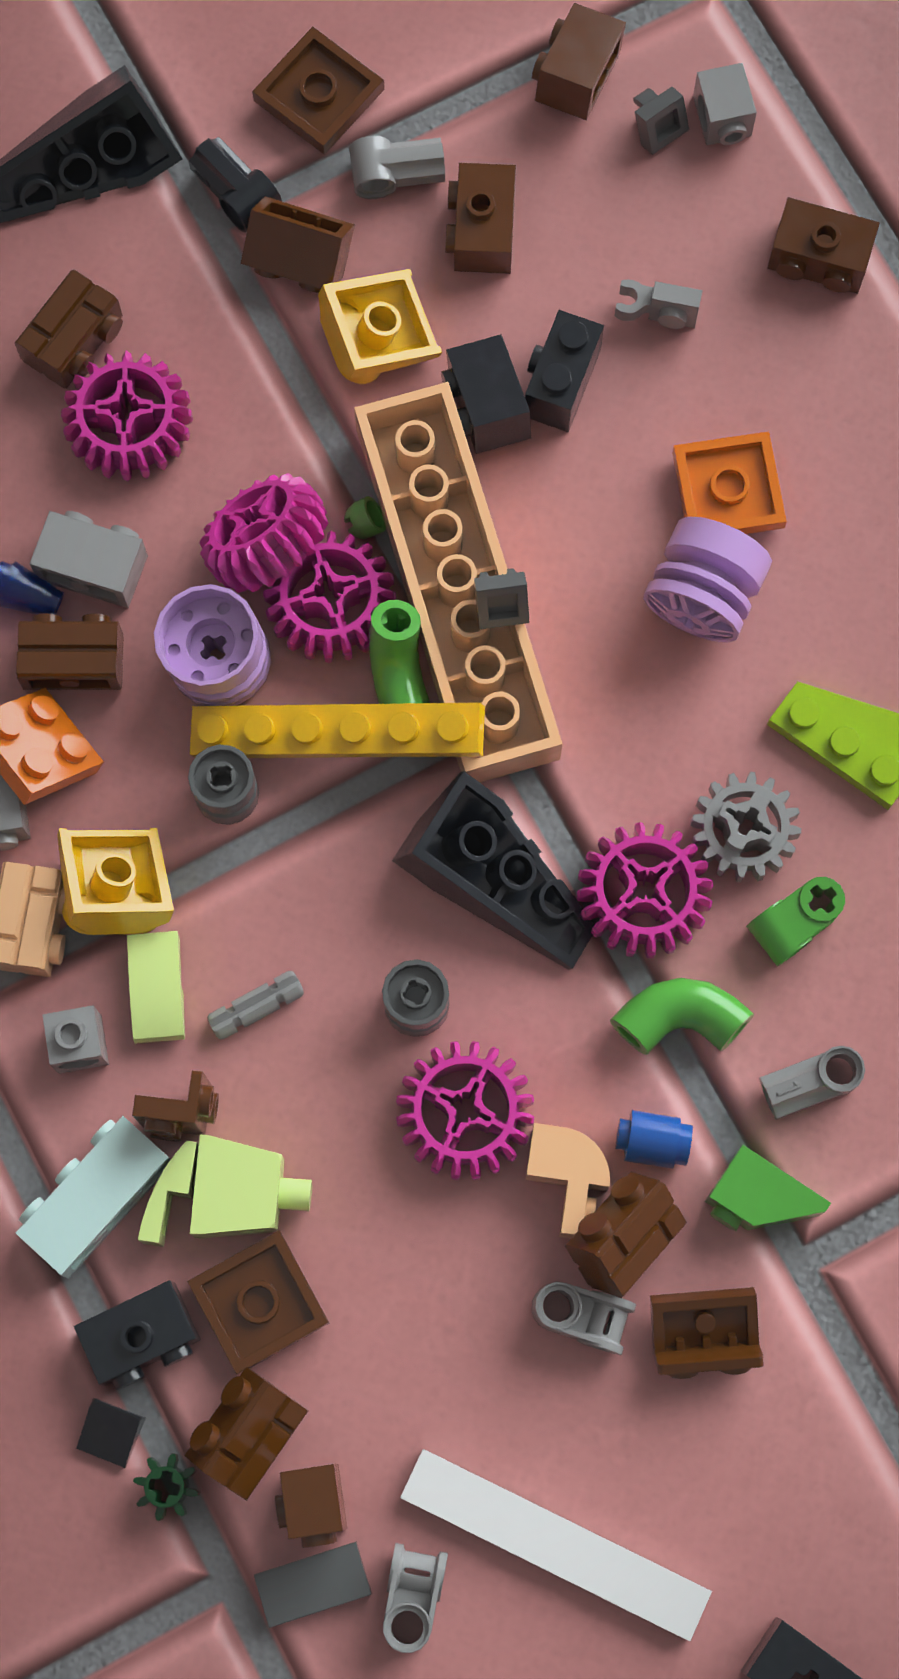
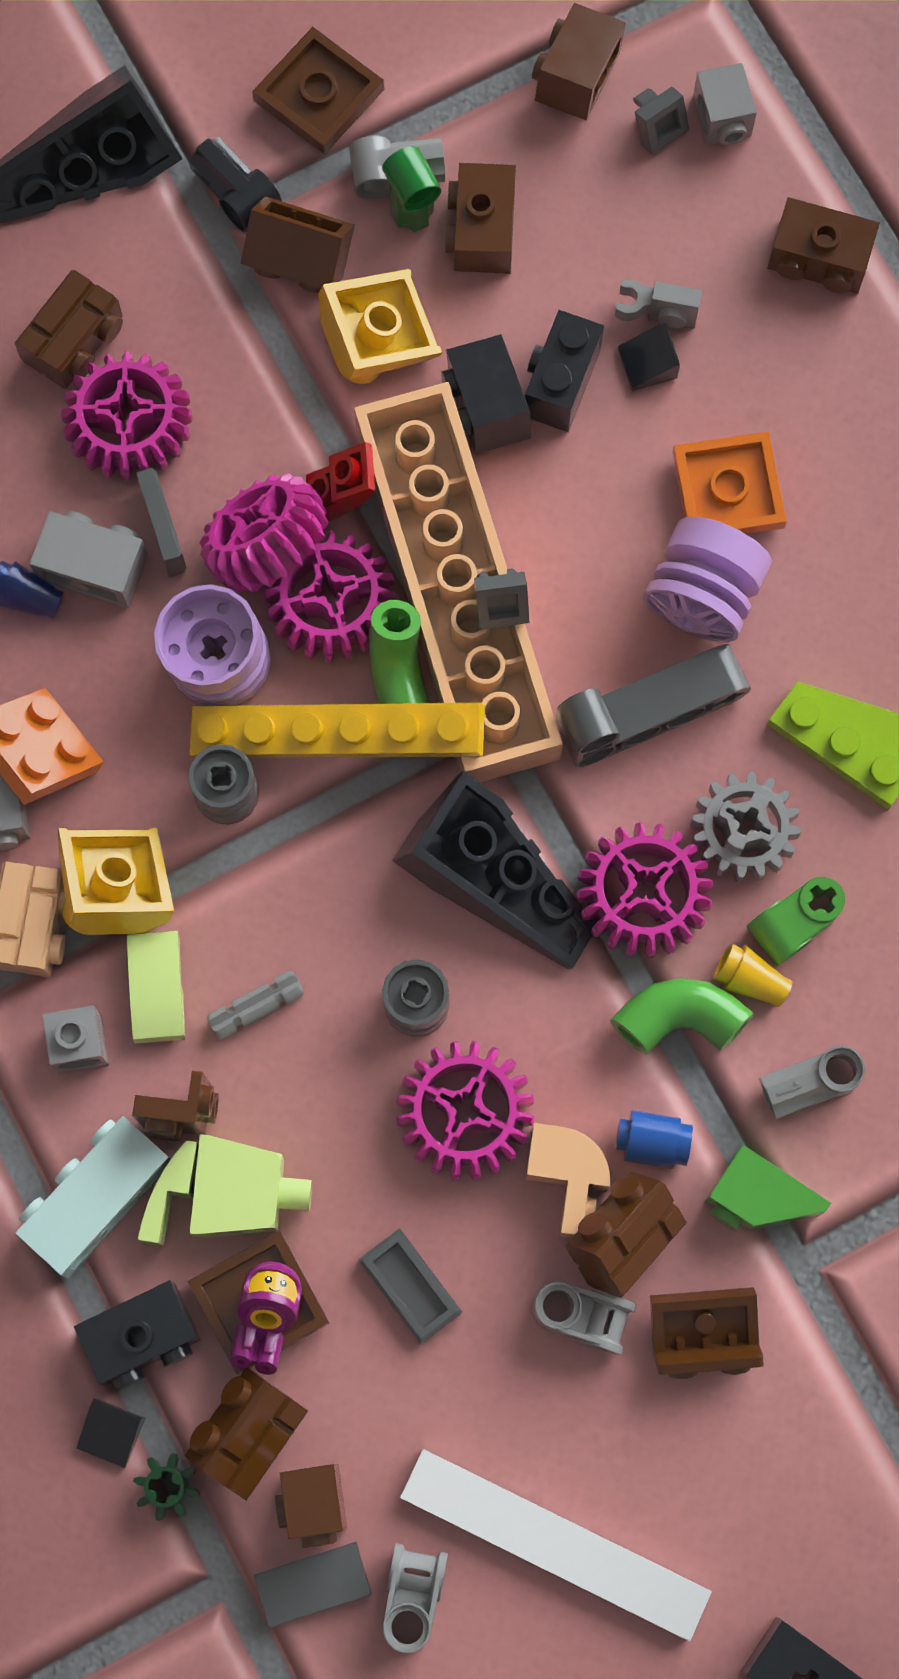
reddish brown brick [16,613,124,690] -> none
bright green hinge [344,496,386,539] -> none
none -> dark grey tile [136,468,187,577]
none -> magenta piece [230,1261,302,1375]
none -> red slope [306,442,375,522]
none -> dark grey tile [358,1228,462,1344]
none -> green piece [382,146,442,232]
none -> dark grey beam [556,644,751,767]
none -> black slope [618,323,680,391]
none -> yellow cone [713,944,793,1008]

